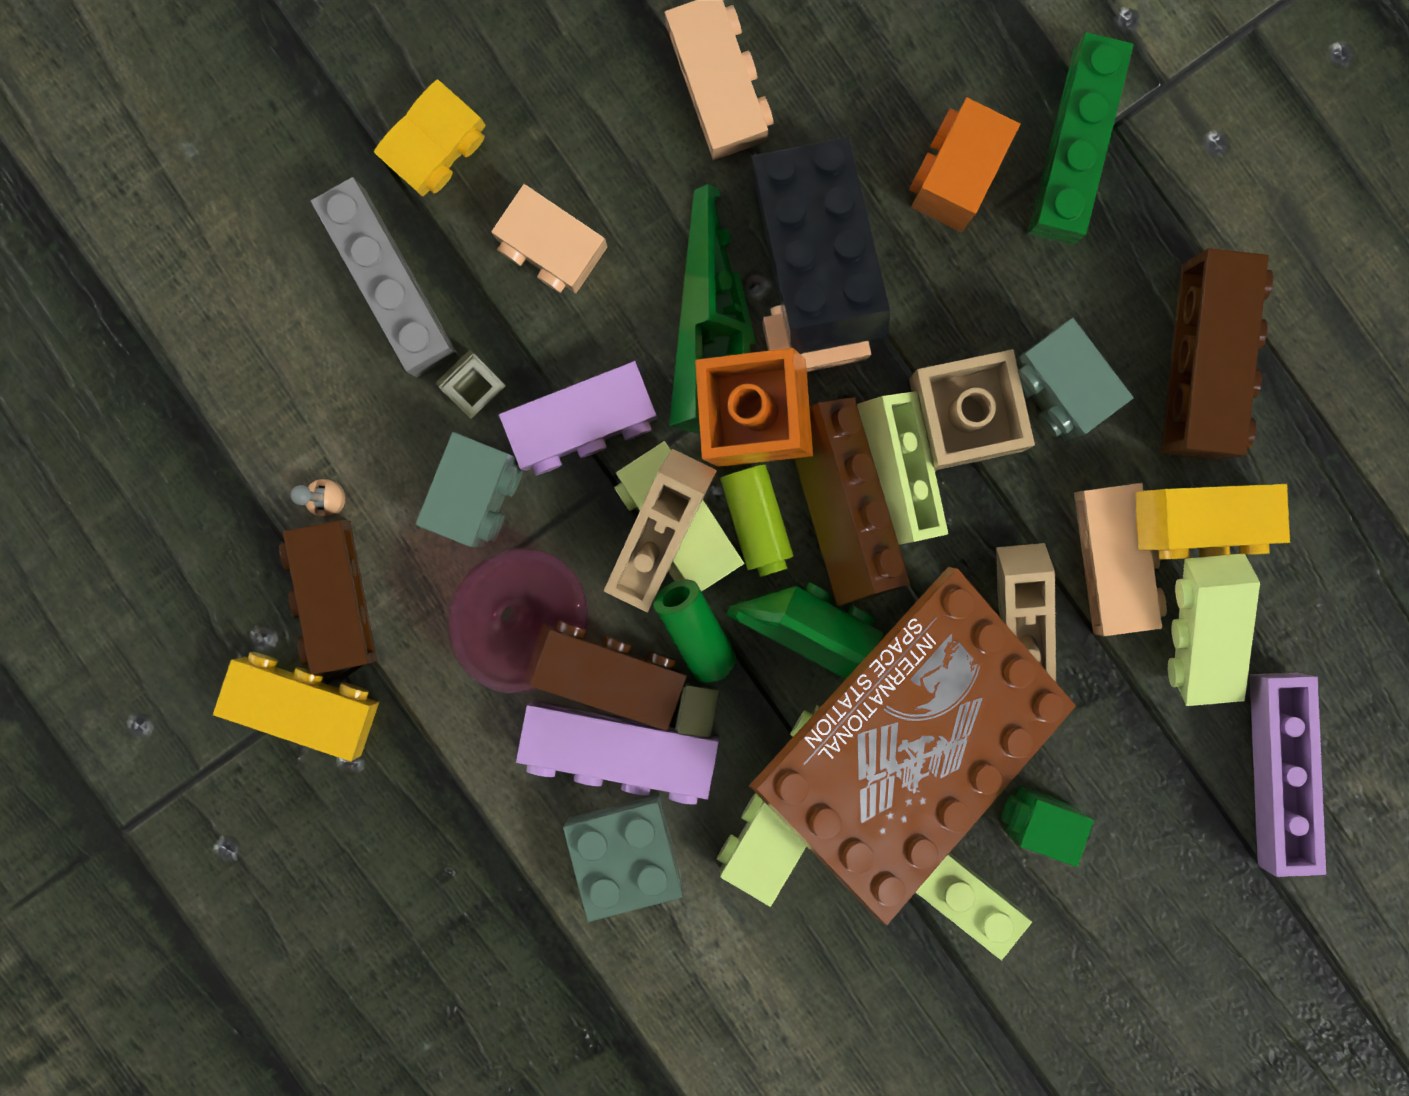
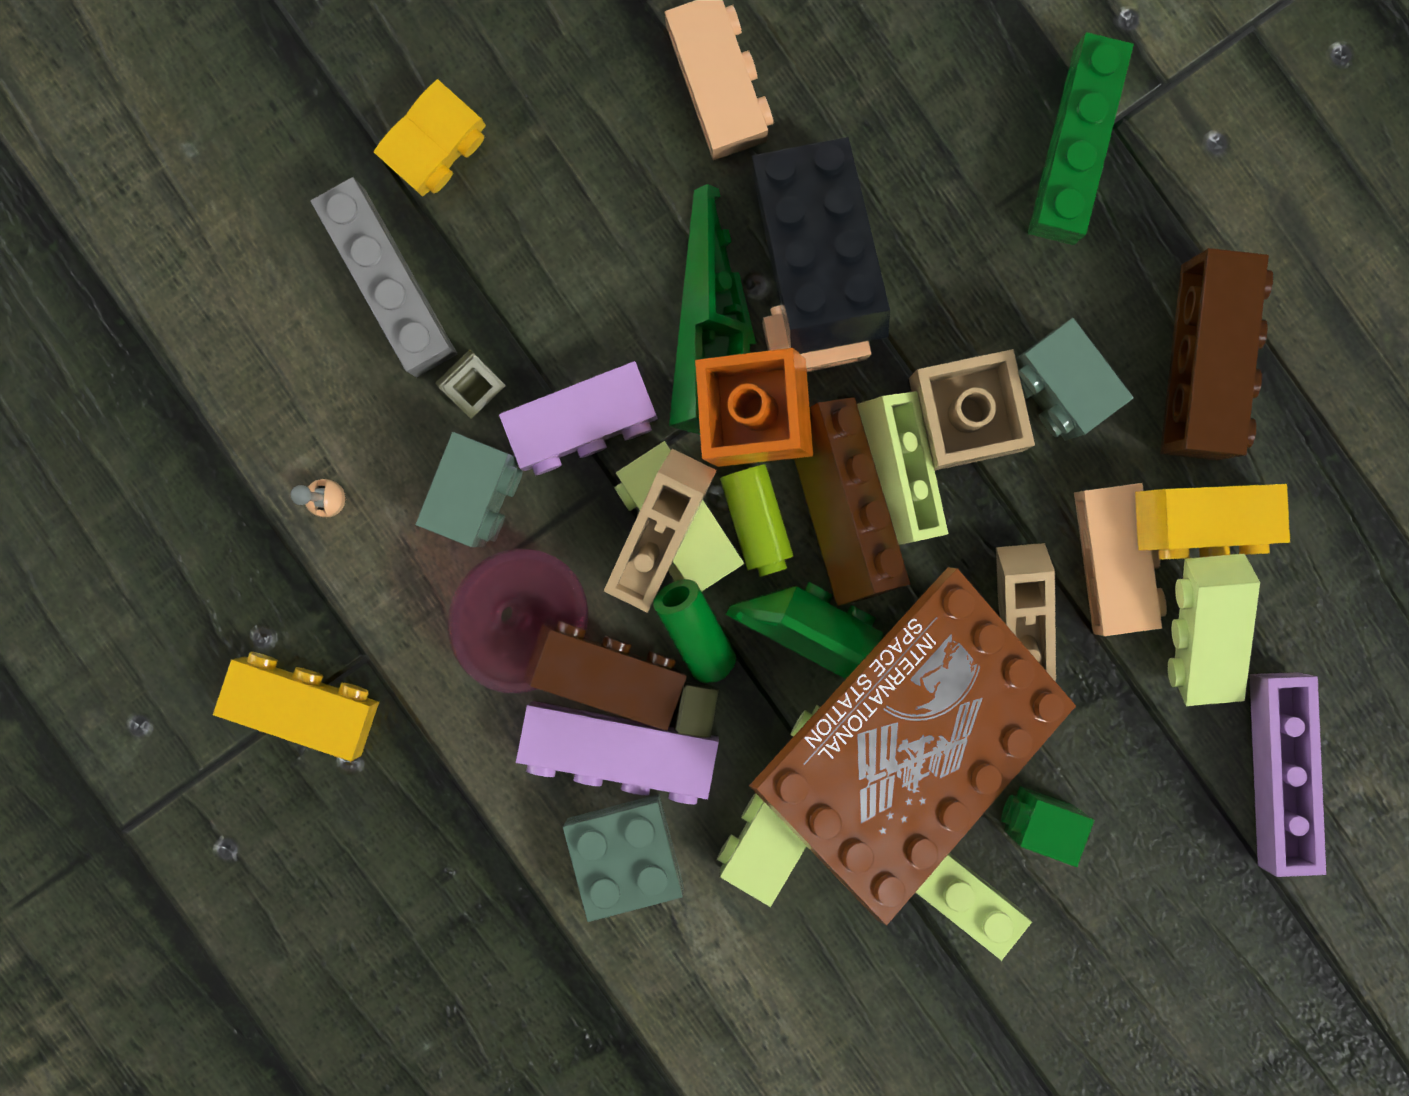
reddish brown brick [279,520,377,675] -> none
light nougat brick [491,184,608,294] -> none
orange brick [909,97,1020,233] -> none

